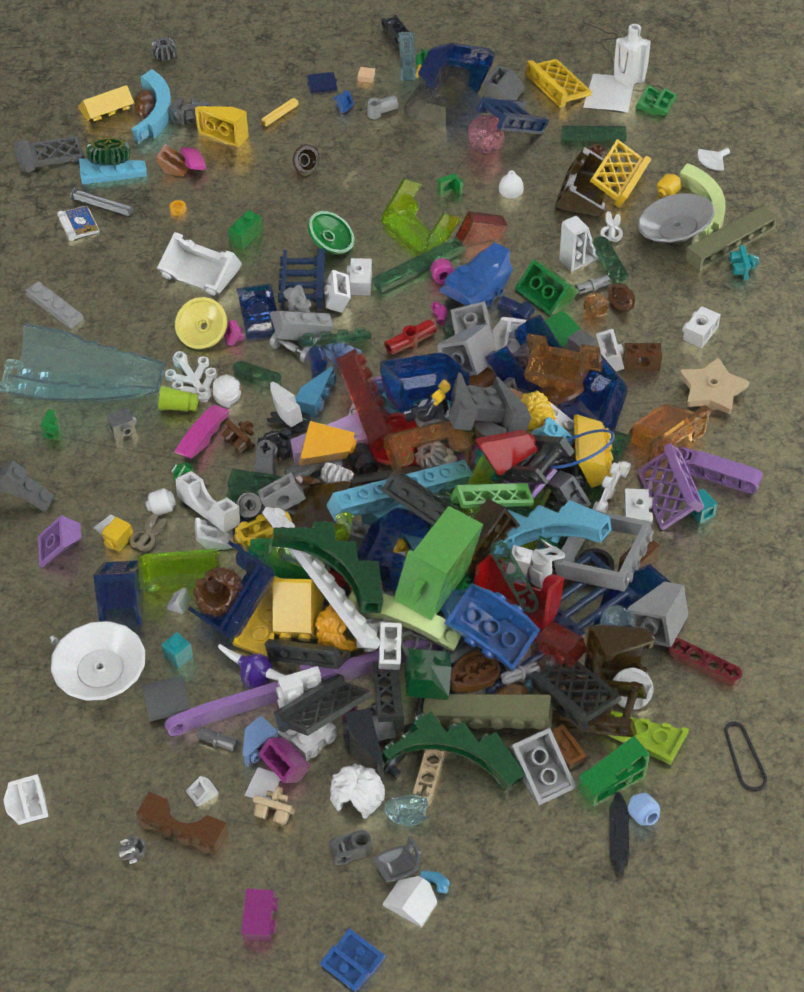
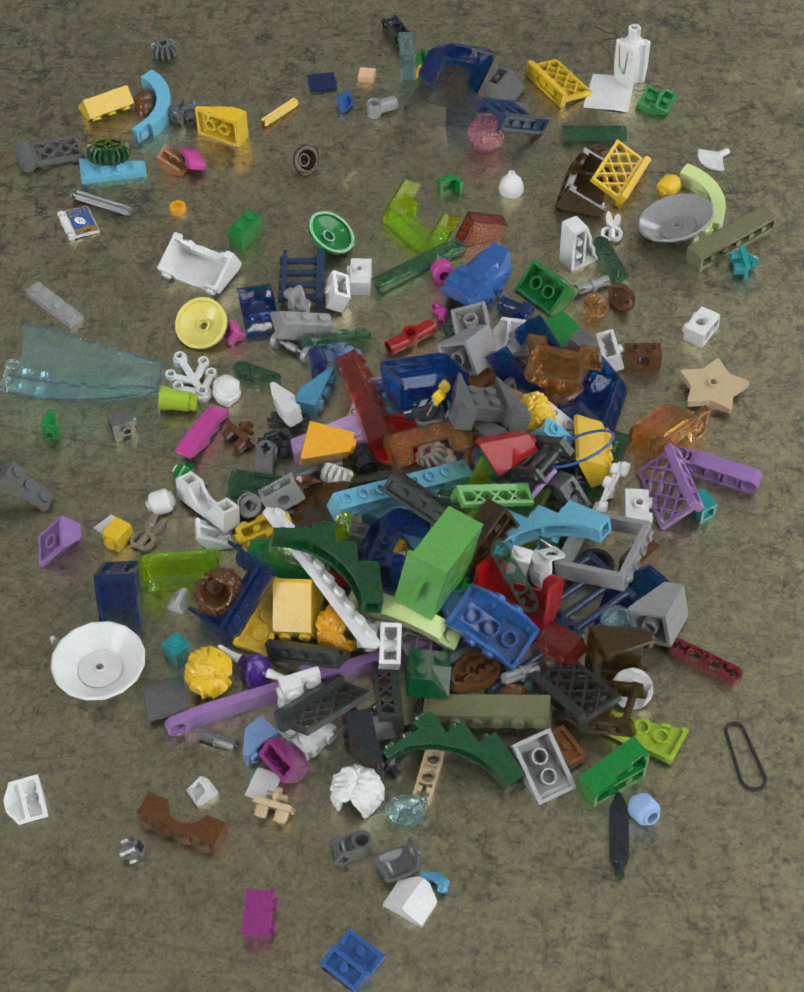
none -> yellow hair [184,645,232,699]

